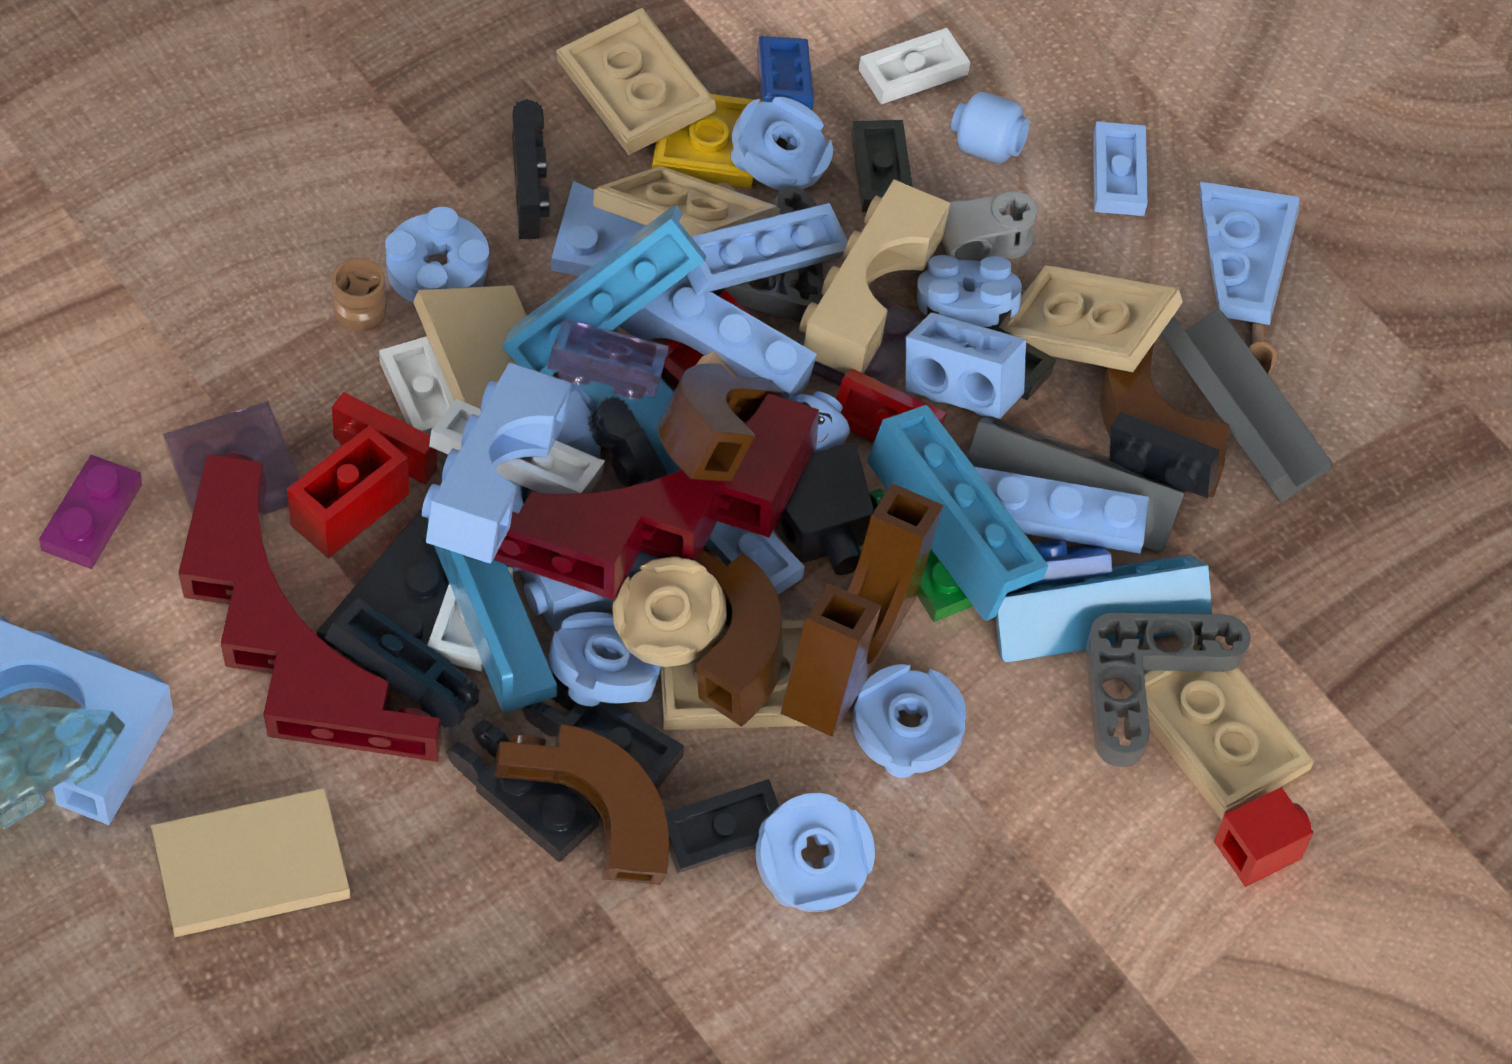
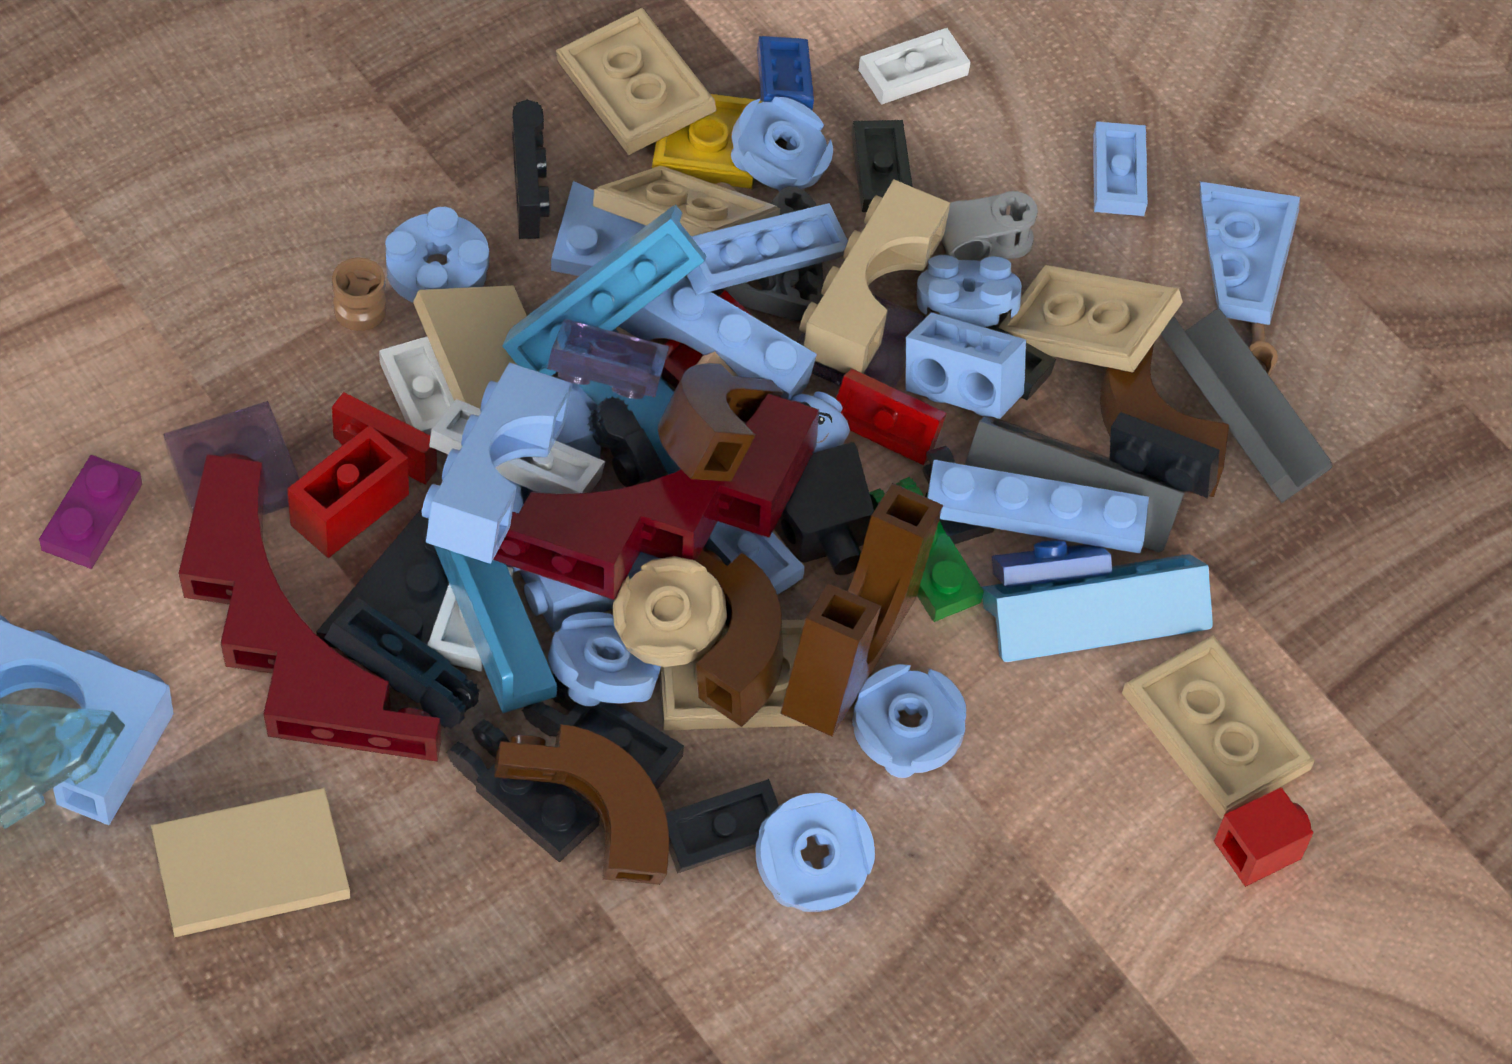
dark azure panel [867,405,1049,621] -> none
light blue head [951,91,1030,164] -> none
dark grey beam [1086,613,1251,767] -> none

